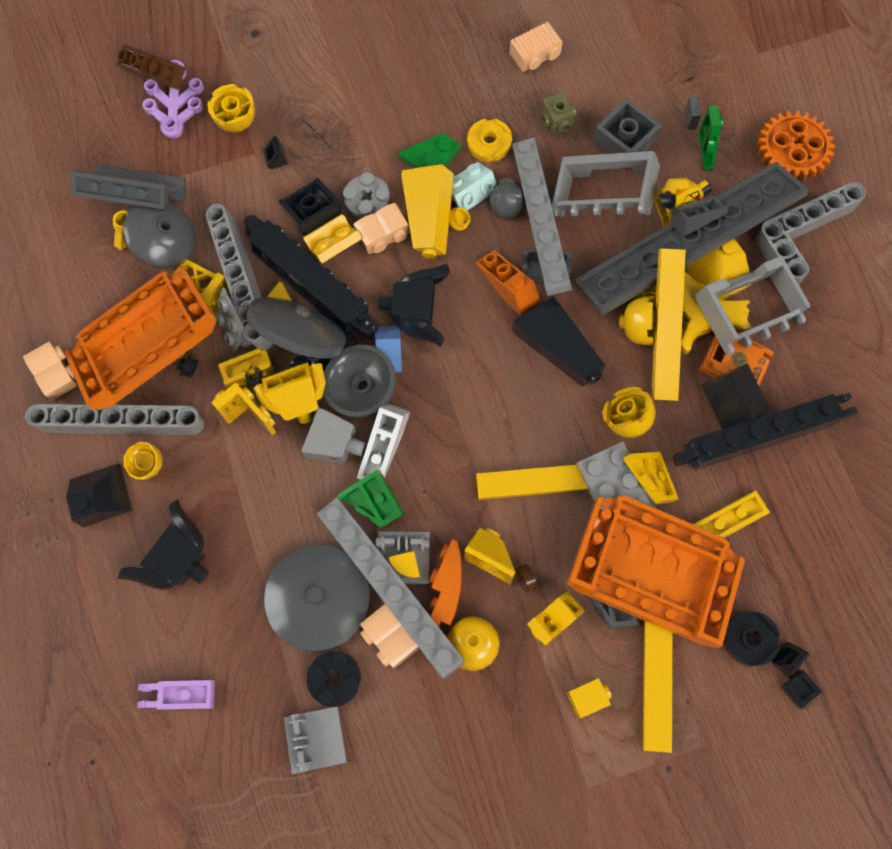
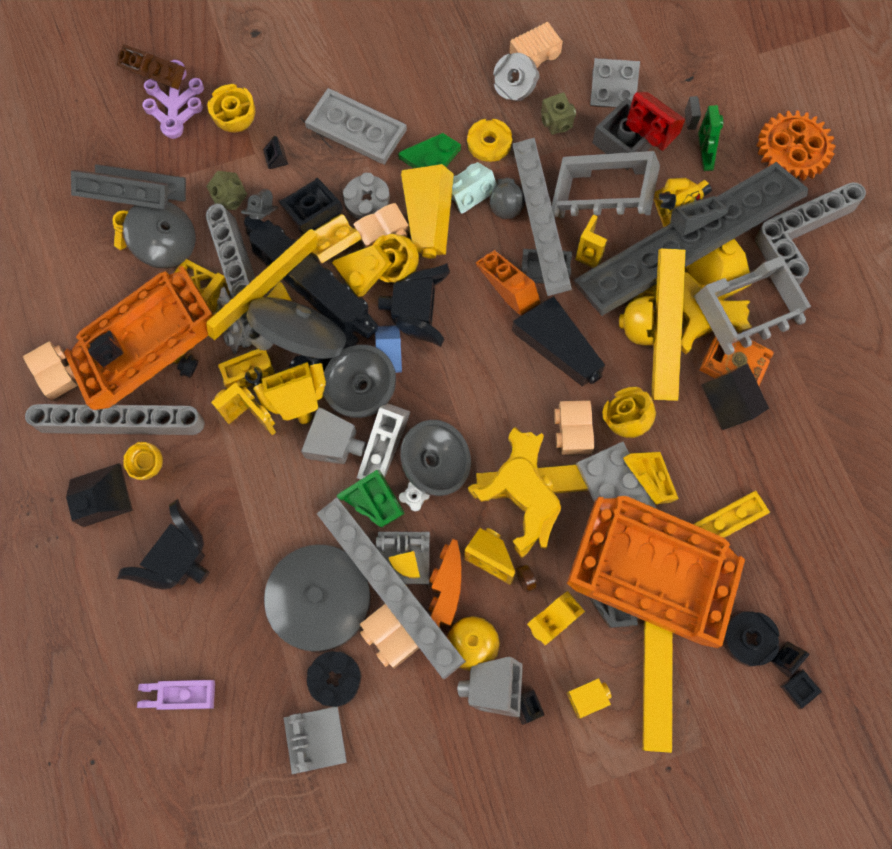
yellow plate [449,207,470,231] -> none
black hinge [672,393,859,470] -> none
none -> black bracket [88,330,124,368]
none -> olive brick [206,171,247,210]
none -> yellow tile [207,229,318,341]
none -> dark grey hinge [241,189,278,219]
none -> light grey plate [305,88,407,165]
none -> yellow wing [332,245,392,297]
none -> yellow cylinder [373,234,419,282]
none -> white plate [399,482,430,511]
none -> dark grey dish [400,420,471,496]
none -> light grey torso [457,657,523,717]
none -> yellow animal [468,427,561,559]
none -> light grey plate [493,53,540,101]
none -> black slope [519,689,544,725]
none -> light nougat brick [554,401,594,455]
none -> yellow panel [575,214,607,268]
none -> light grey hinge [590,58,640,107]
none -> red slope [626,92,685,151]

